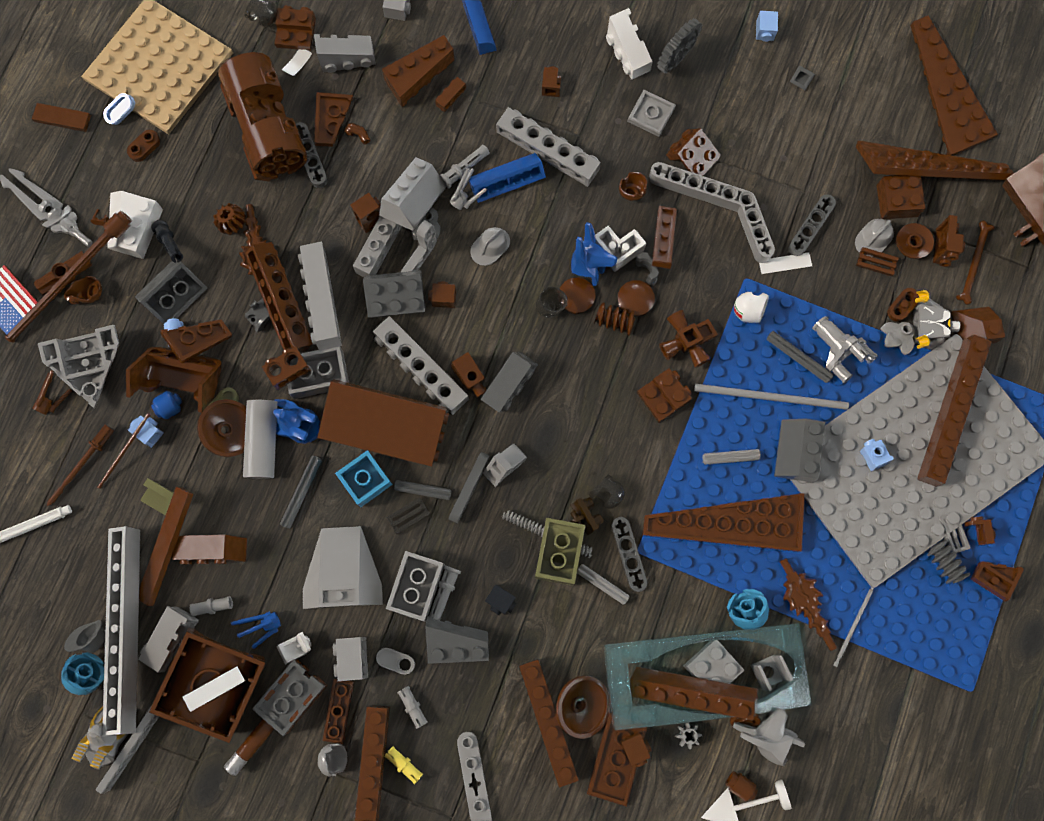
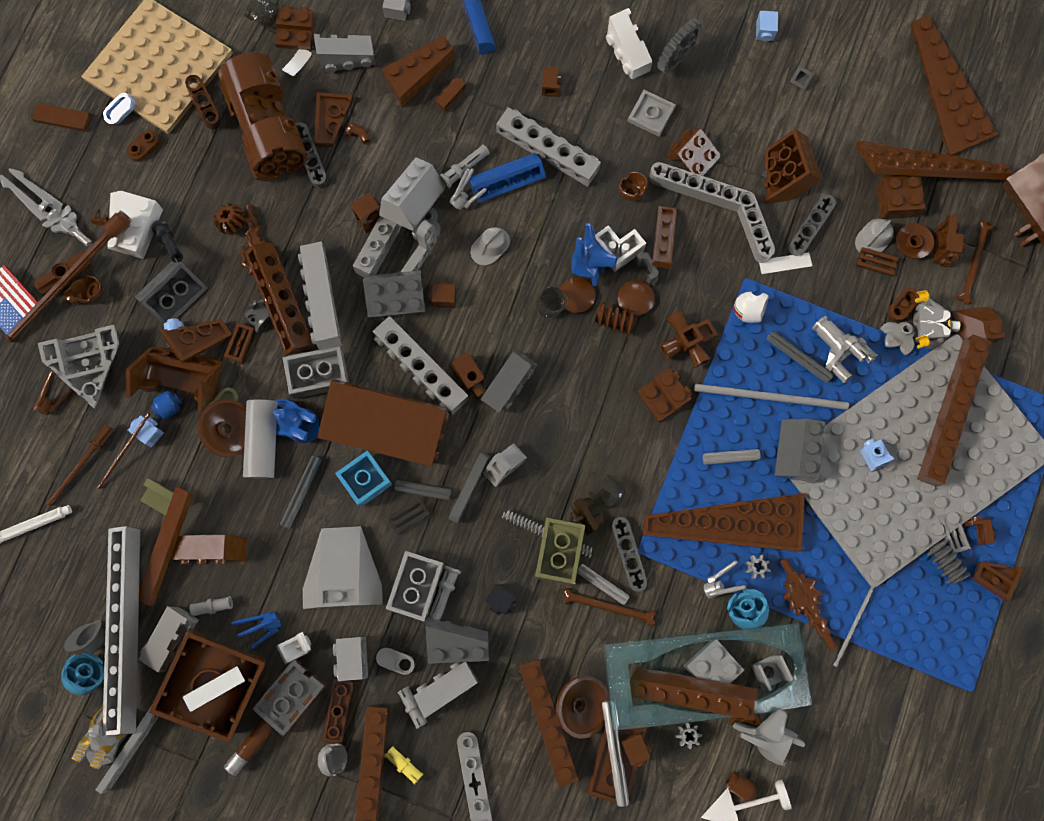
reddish brown brick [262,346,311,390] -> none
none -> reddish brown beam [185,75,220,129]
none -> reddish brown tile [223,322,256,364]
none -> light grey slope [414,662,479,718]
none -> reddish brown piece [563,588,657,627]
none -> light grey axle [602,701,629,807]
none -> light grey plant [704,561,747,599]
none -> light grey gear [744,555,770,579]
none -> reddish brown wedge [764,129,822,204]

